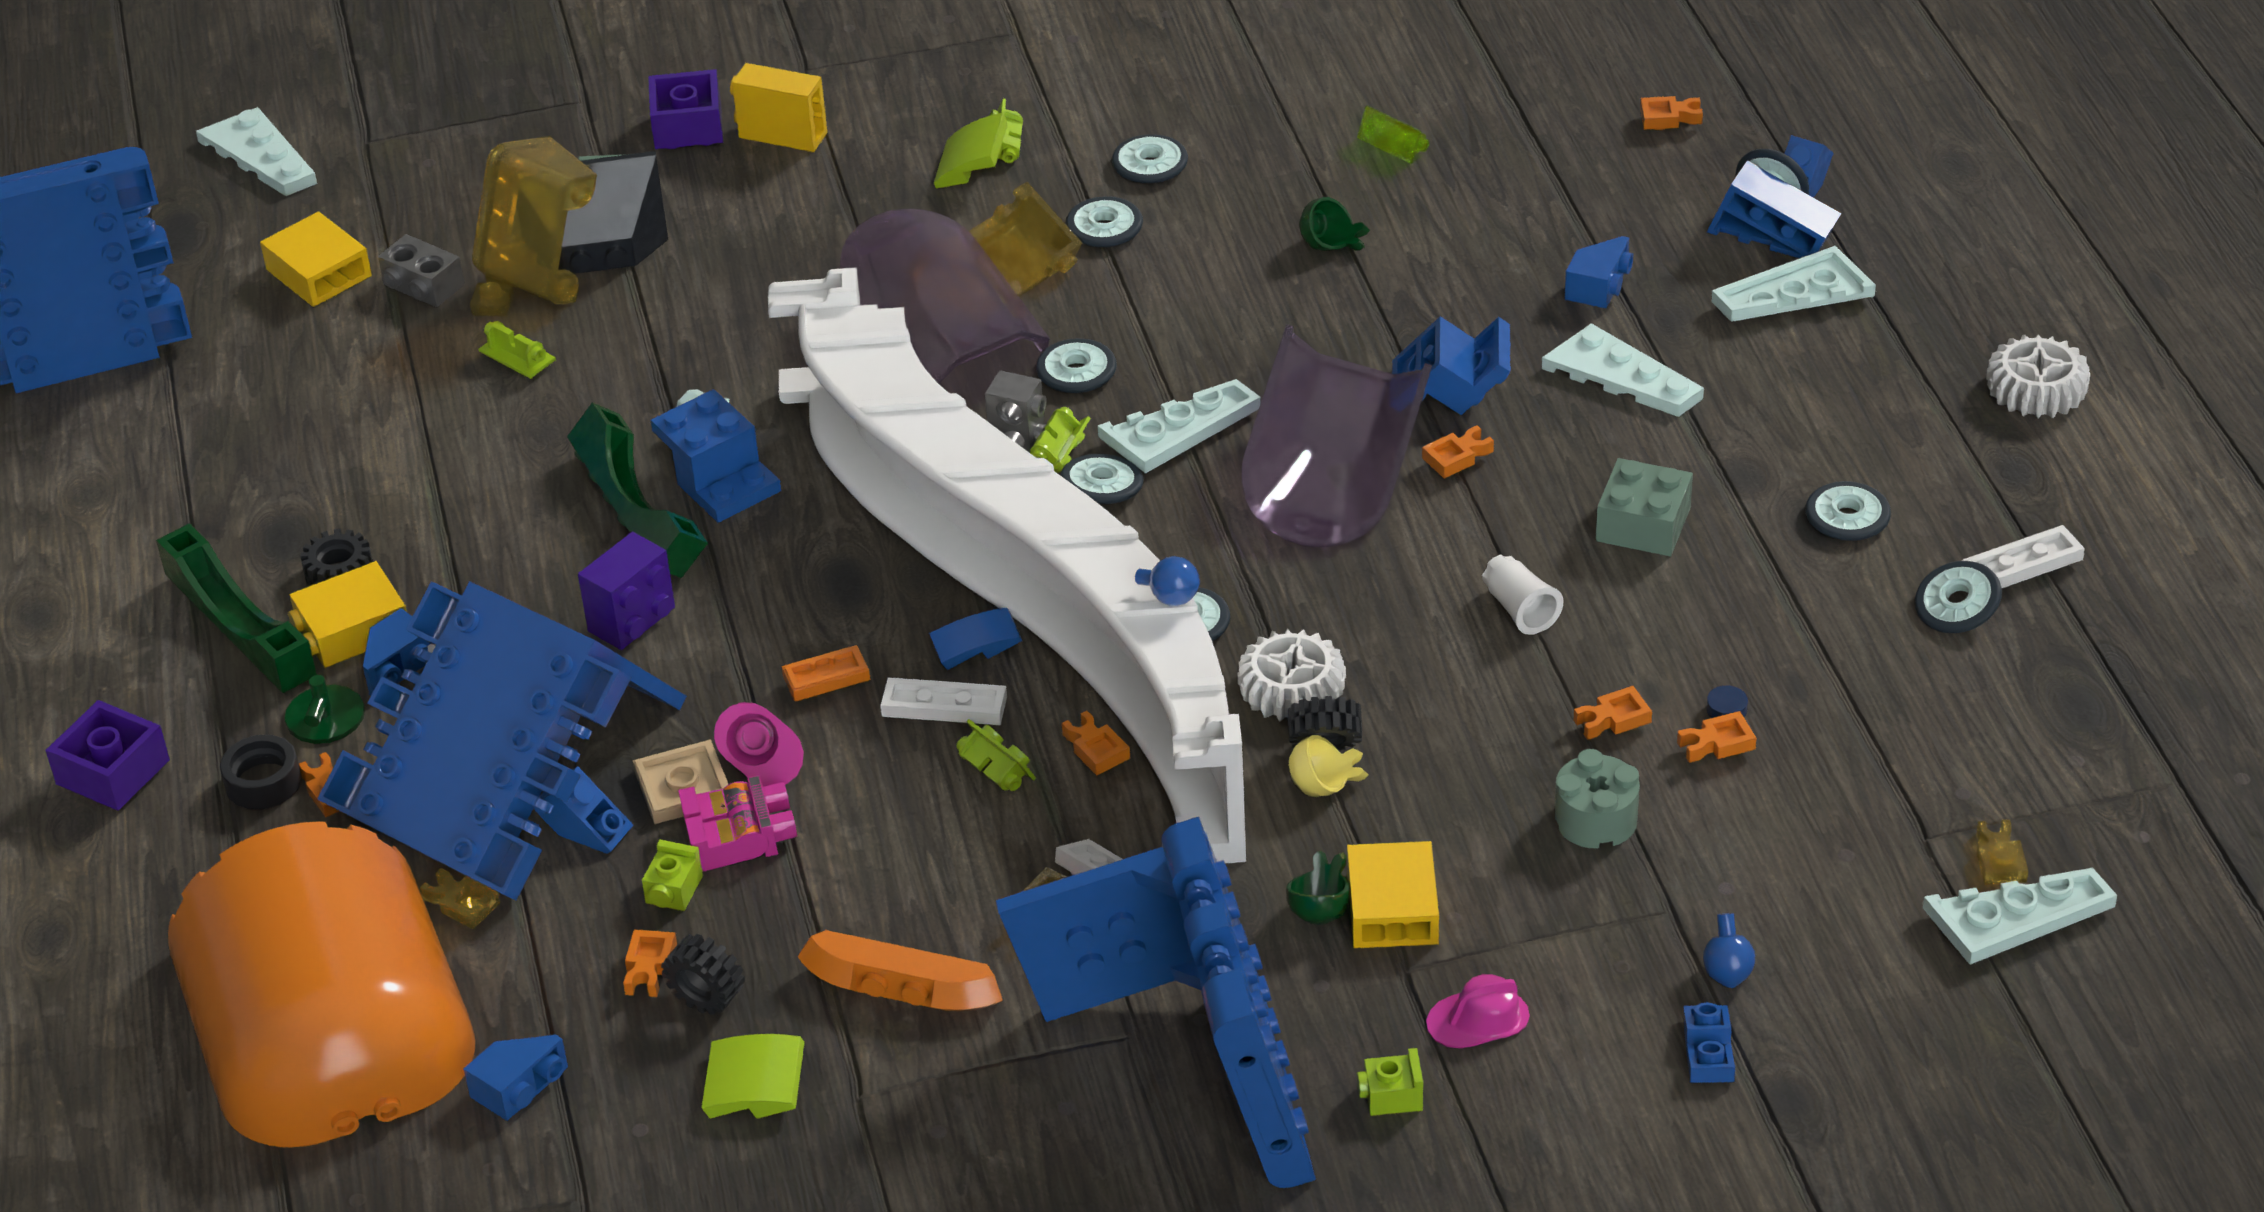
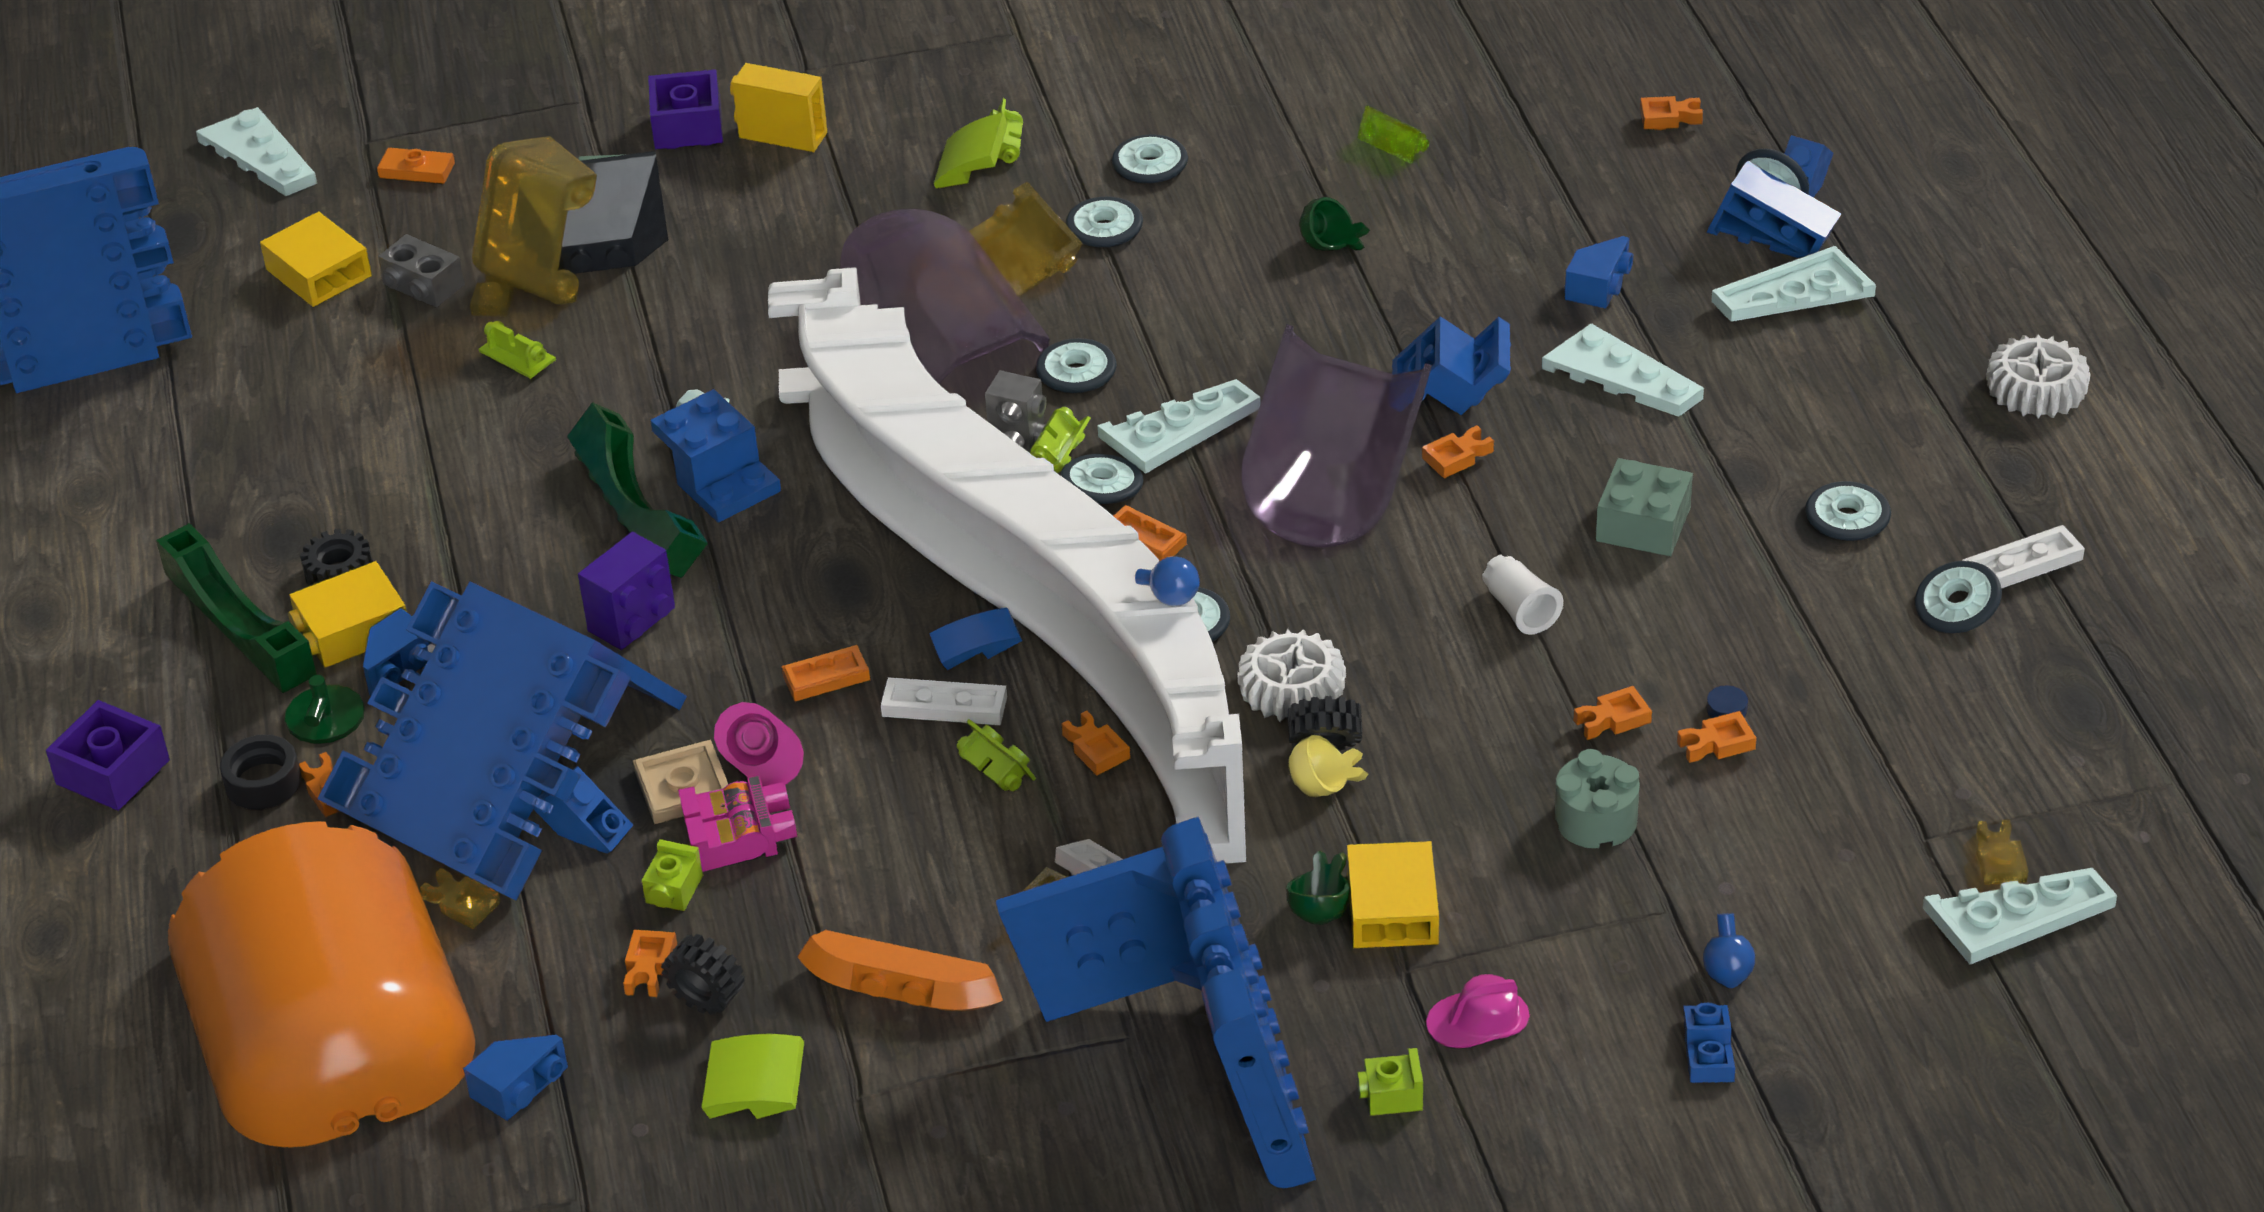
none -> orange plate [377,148,455,184]
none -> orange plate [1113,505,1187,561]

